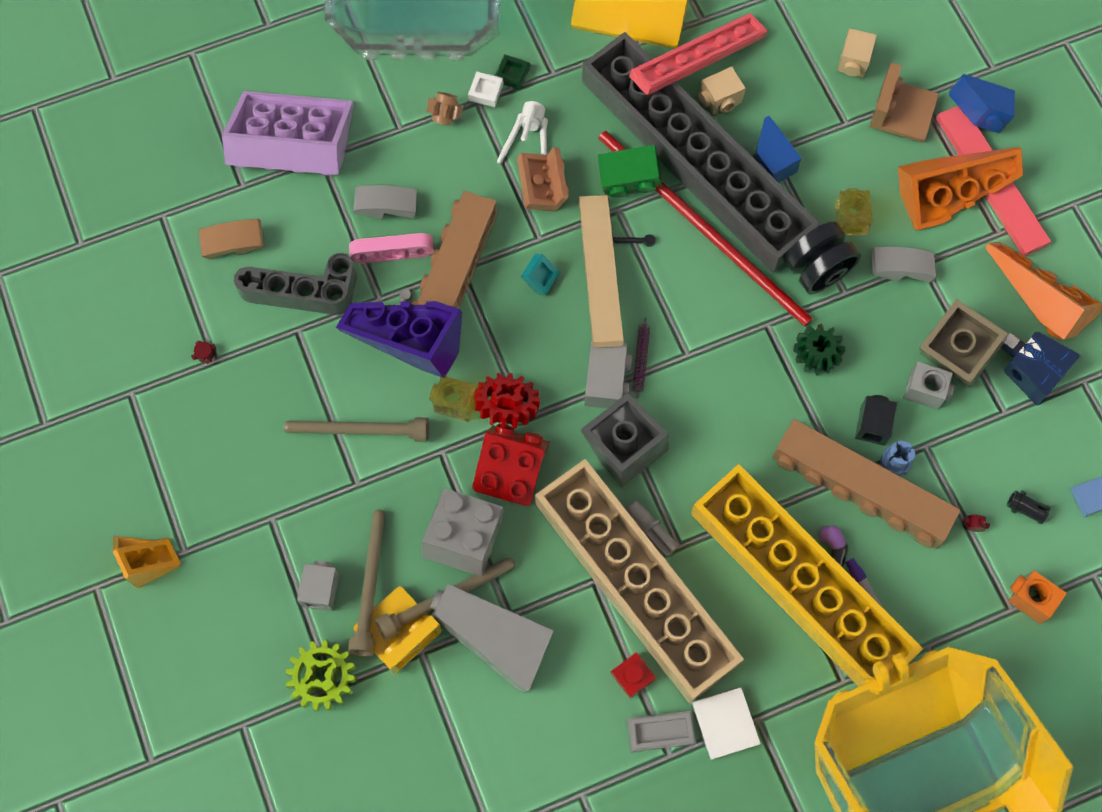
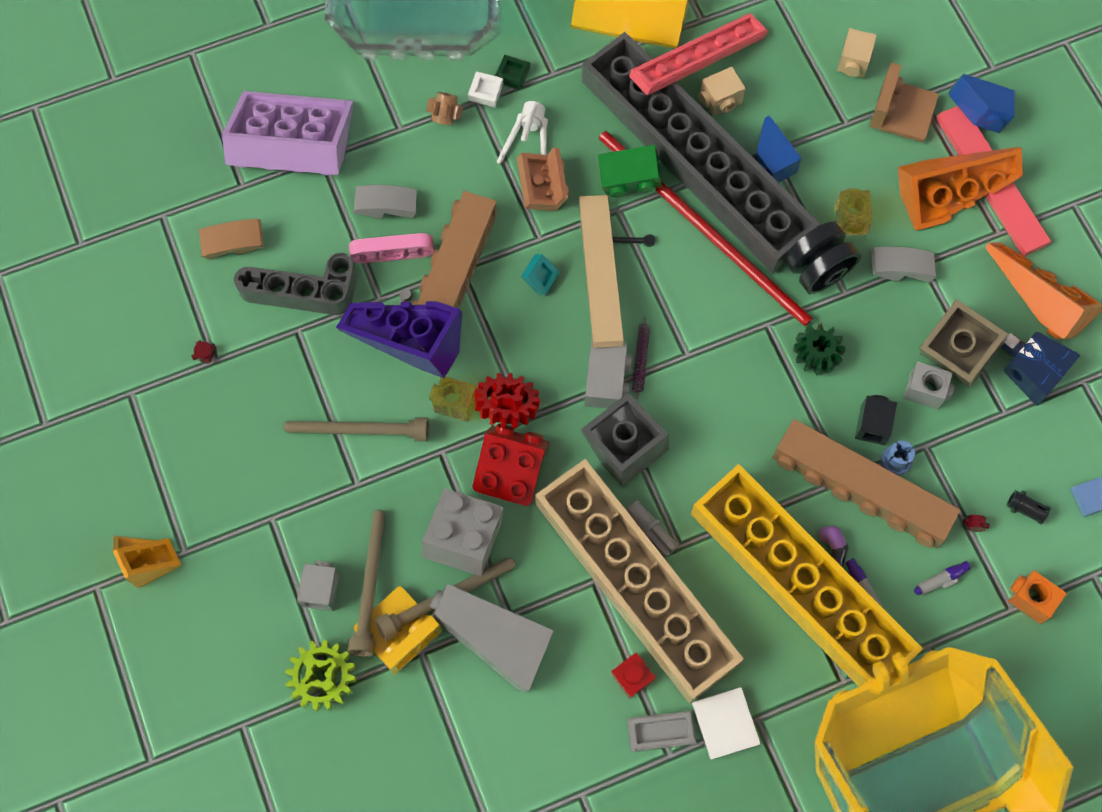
none -> piece [914,561,971,596]

